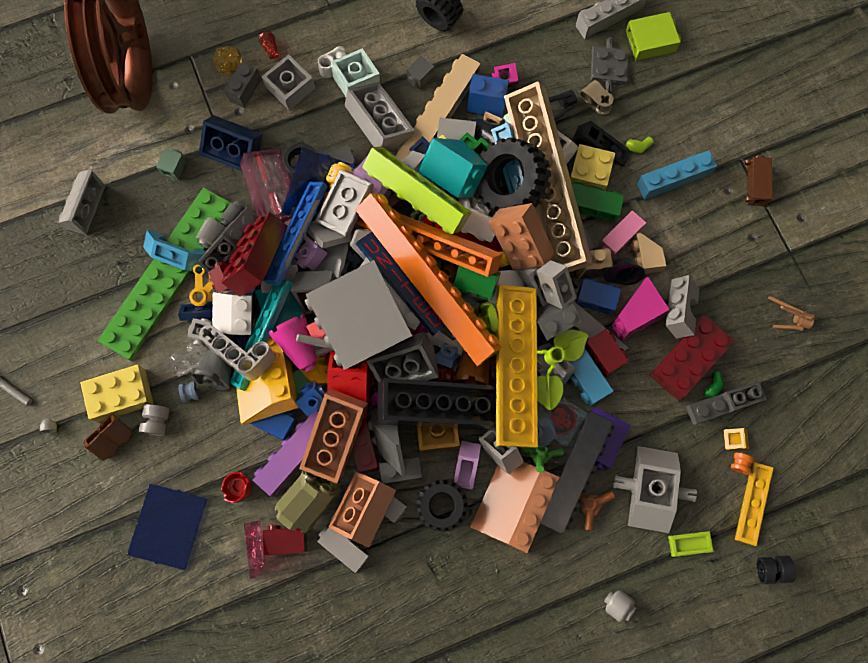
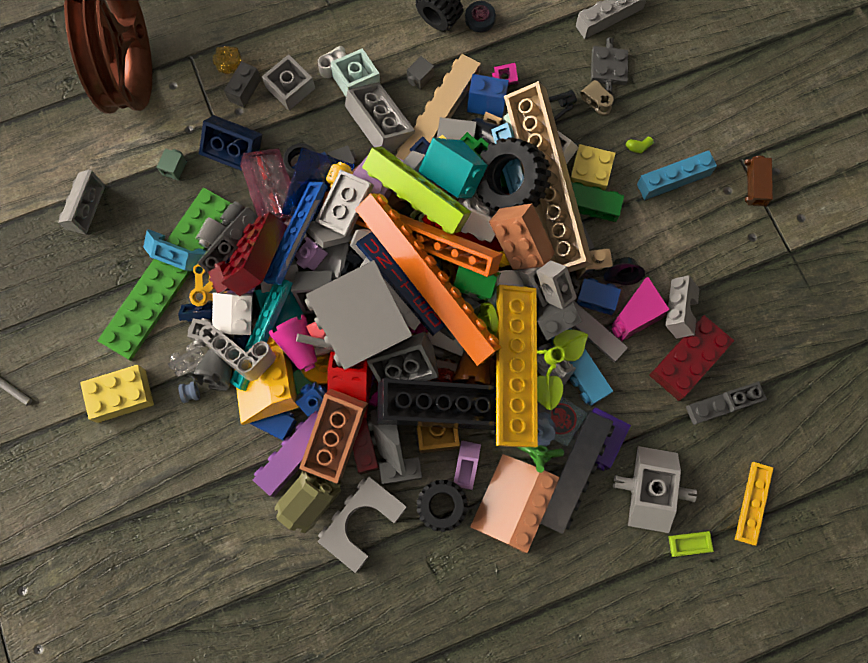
light grey hinge [40,418,57,433] -> none
reddish brown brick [83,414,132,461] -> none
clear blue piece [127,484,207,570] -> none
light grey wheel [138,404,170,436] -> none
red hair [221,472,252,503] -> none
clear pink slope [244,520,264,579] -> none
clear red cone [258,31,279,59] -> none
dark red brick [263,525,307,555] -> none
nougat slope [328,472,396,548] -> none
medium blue tile [435,343,460,368] -> none
light grey brick [479,430,524,475] -> none
black slope [572,121,631,167] -> none
dark orange piece [579,491,615,531] -> none
dark red brick [585,329,628,377] -> none
bright pink brick [599,210,646,259] -> none
light grey head [604,590,637,622] -> none
lime brick [626,12,681,61] -> none
tan slope [631,233,666,274] -> none
green arm [704,371,724,398] -> none
yellow slope [724,428,749,450] -> none
orange wheel [730,453,755,475] -> none
black wheel [756,555,795,585] -> none
medium nougat plant [768,296,815,331] -> none
none -> black wheel [465,1,496,33]

